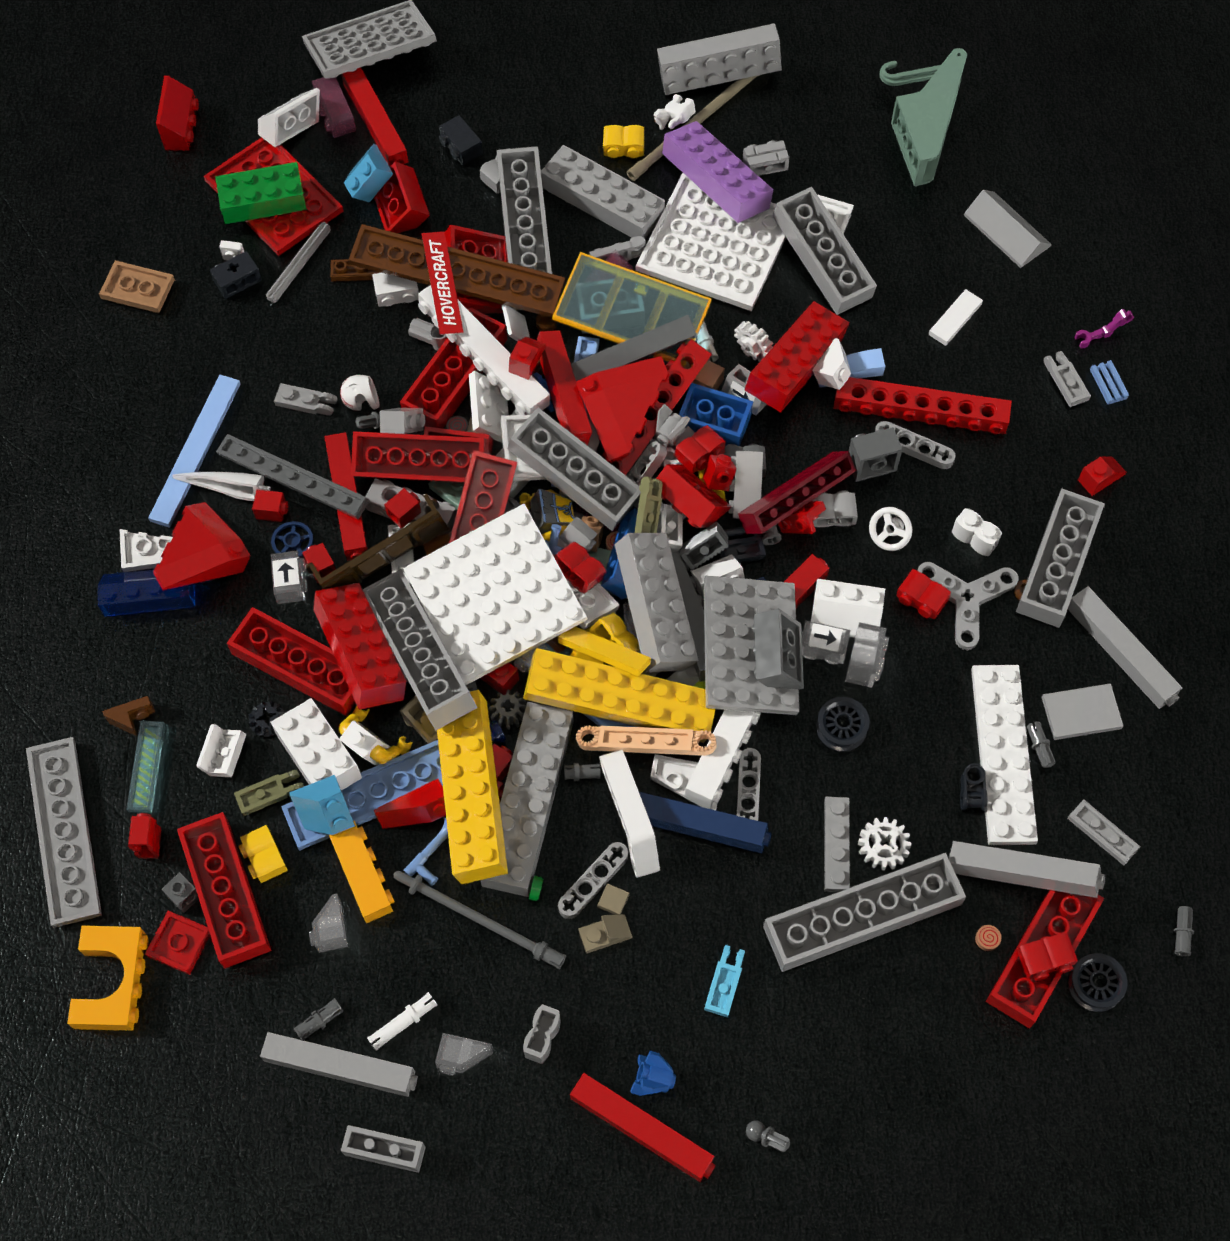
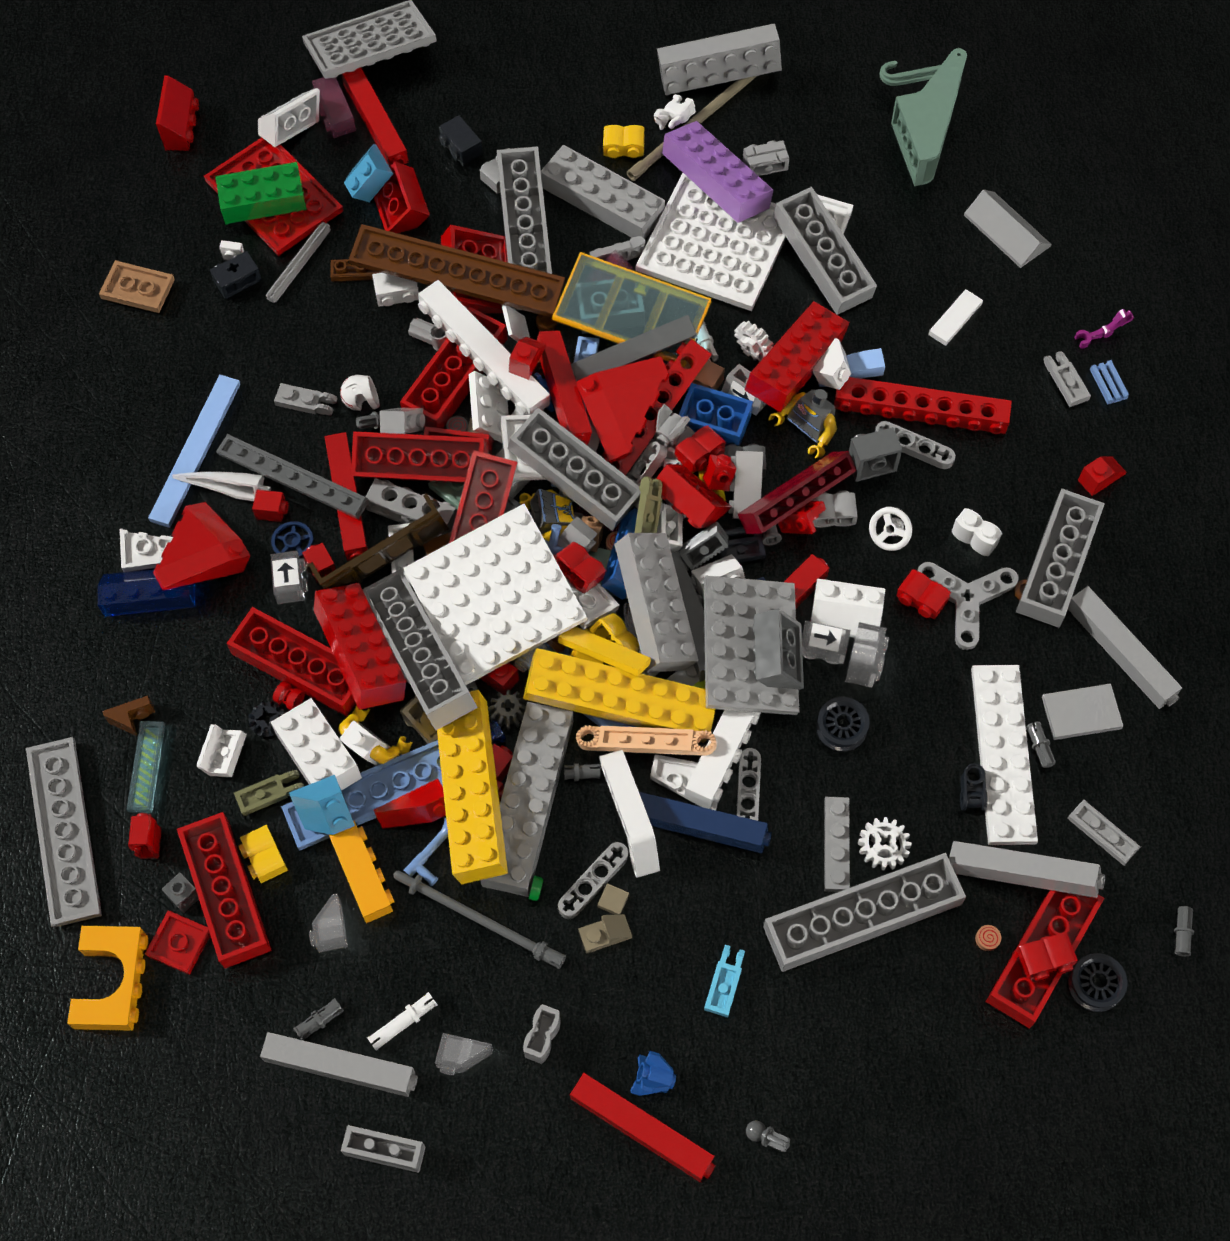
red brick [384,488,421,529] -> none
red sticker [421,232,464,335] -> none
none -> red wheel [273,681,305,710]
none -> torso [769,389,837,458]

